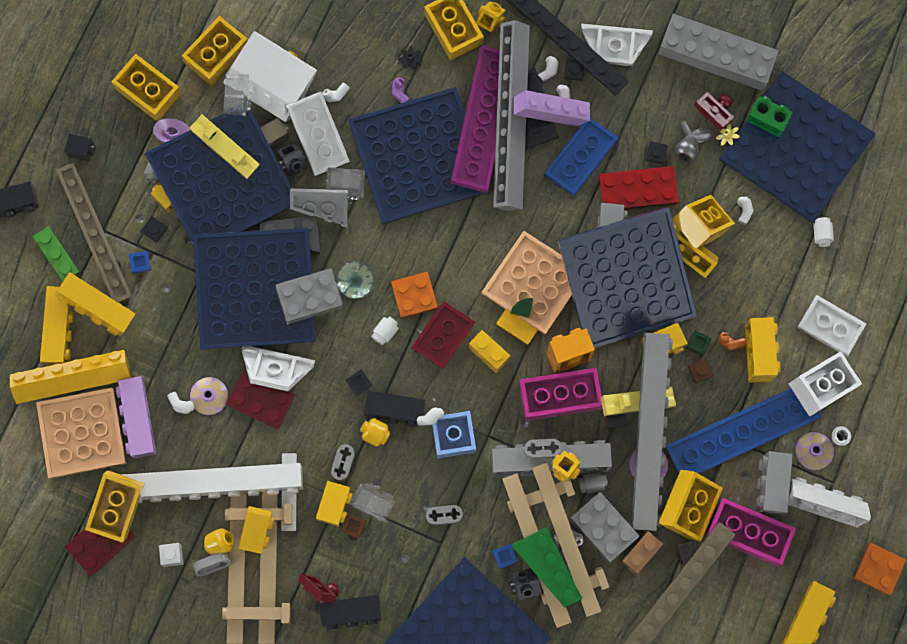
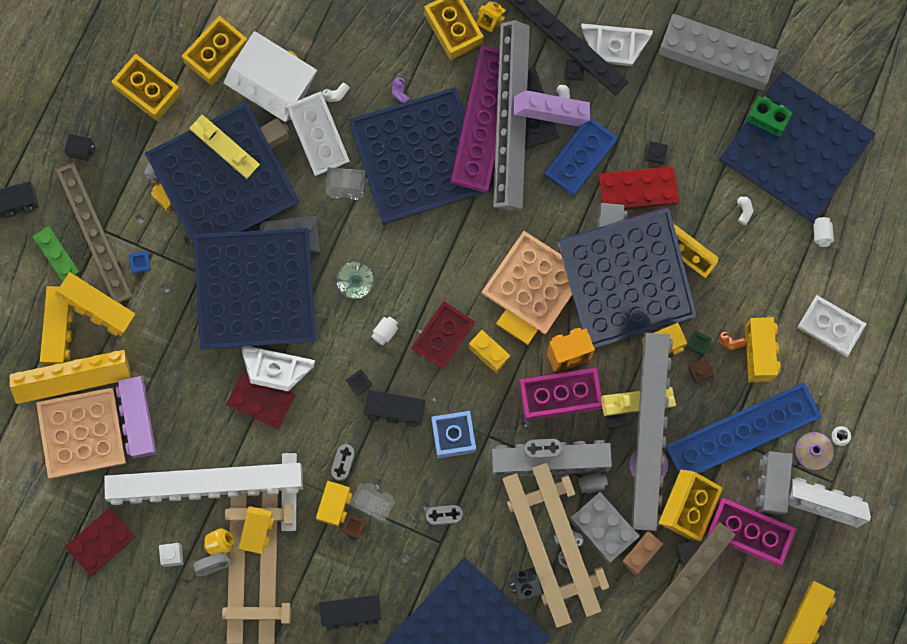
yellow brick [85,470,145,543] -> none
black plate [141,216,168,243] -> none
lavender dish [153,118,189,143] -> none
white arm [167,392,194,414] -> none
tan dish [190,377,228,415] -> none
clear brick [223,73,252,116] -> none
light grey brick [276,268,343,324] -> none
black brick [277,142,307,176] -> none
light grey wing [290,188,348,228] -> none
dark red plate [298,574,339,603] -> none
yellow head [360,418,390,447] -> none
orange plate [391,271,438,319] -> none
black plant [398,46,422,69] -> none
white arm [417,407,444,426] -> none
blue plate [492,544,518,570] -> none
dark green tile [510,298,533,318] -> none
green wing [511,527,582,608] -> none
white arm [538,56,558,83] -> none
yellow brick [551,451,581,483] -> none
yellow brick [672,195,735,249] -> none
flat silver piece [674,121,713,163] -> none
dark red plate [694,92,734,131] -> none
light yellow plant [716,124,740,146] -> none
white brick [788,352,862,416] -> none
orange plate [853,542,906,596] -> none

